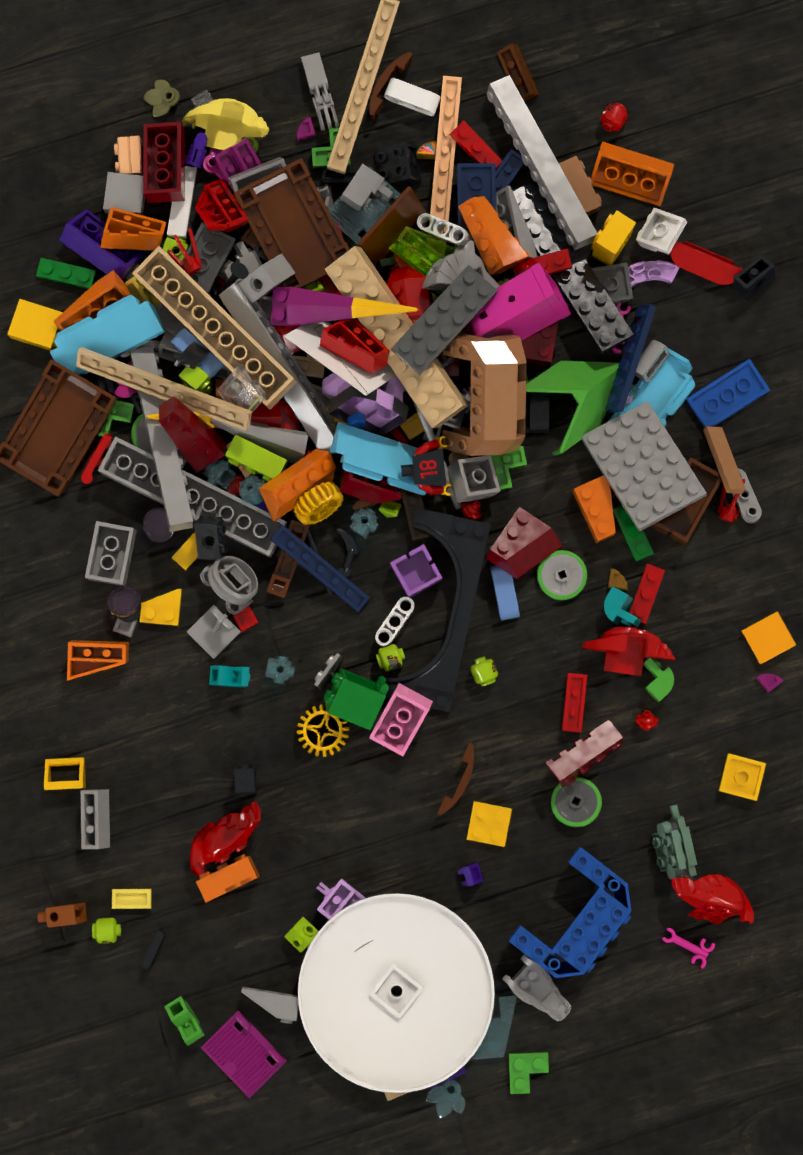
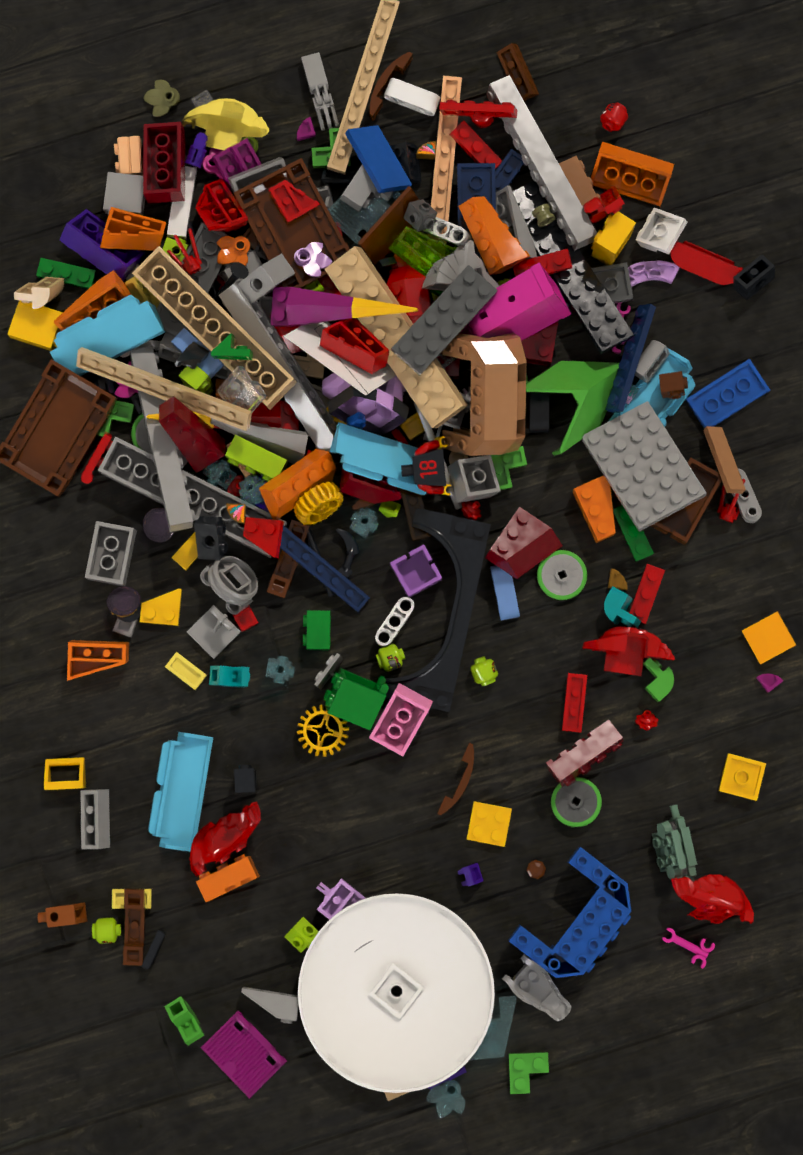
none -> tan brick [14,277,64,309]
none -> reddish brown slope [123,888,145,966]
none -> medium azure slope [148,732,213,852]
none -> light yellow tile [165,652,207,690]
none -> green slope [211,333,253,360]
none -> orange plate [216,236,250,266]
none -> tile [226,503,246,524]
none -> red wing [243,517,284,558]
none -> red wing [268,180,320,224]
none -> lavender plate [294,242,332,277]
none -> green brick [303,610,331,650]
none -> blue tile [345,125,412,193]
none -> dark grey brick [404,199,437,231]
none -> red plate [439,100,518,128]
none -> reddish brown tile [526,860,546,879]
none -> olive wheel [532,204,555,227]
none -> red plate [583,186,625,223]
none -> reddish brown brick [659,371,688,399]

